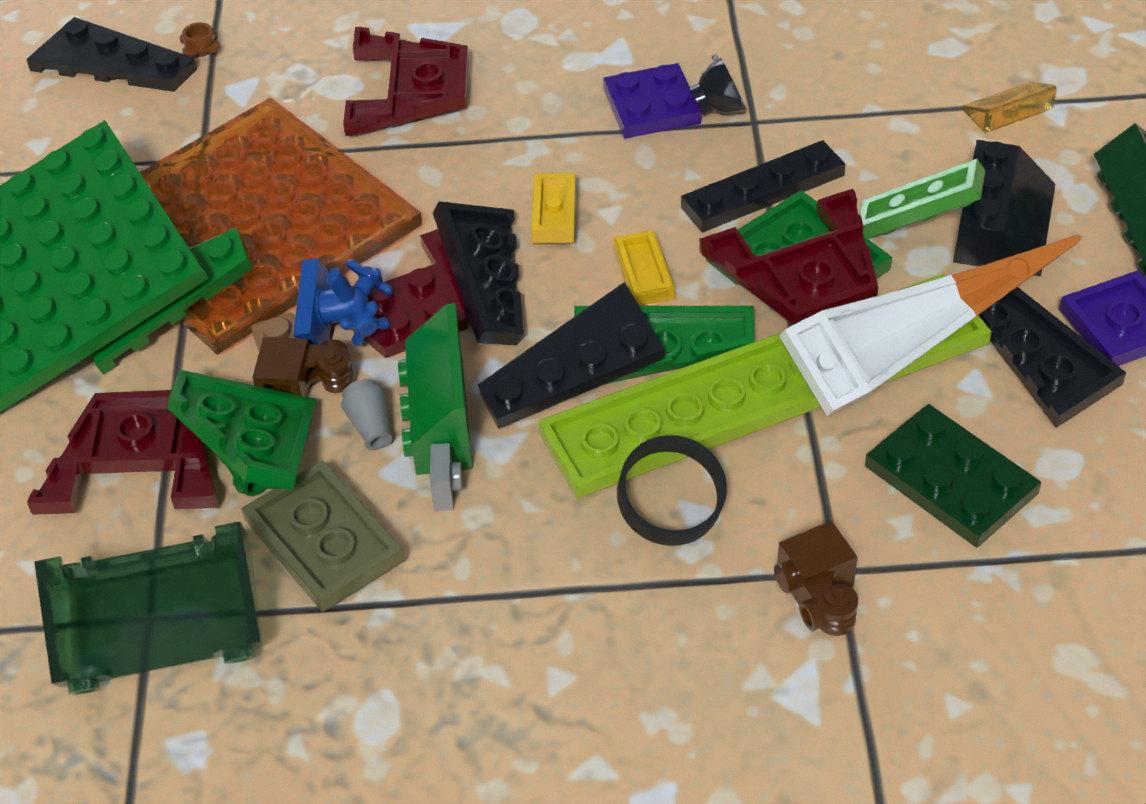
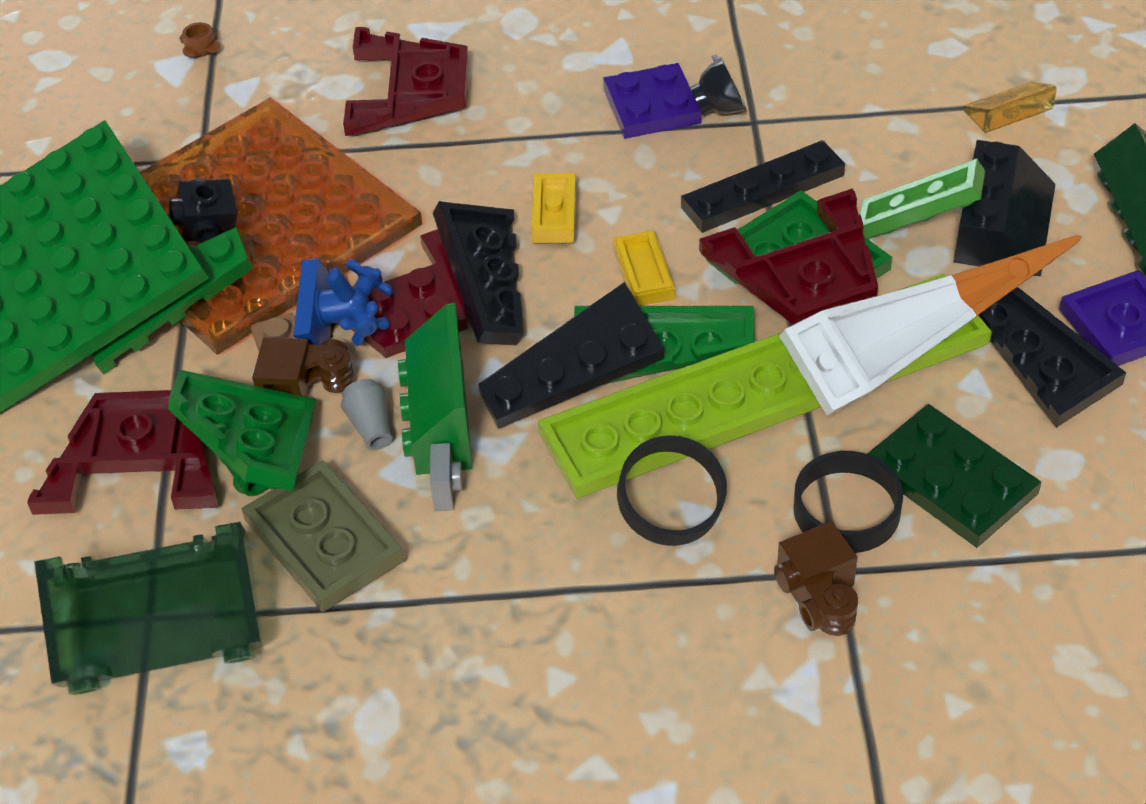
black wing [26,17,197,92] -> none
none -> black brick [169,179,238,243]
none -> black tyre [793,451,903,553]

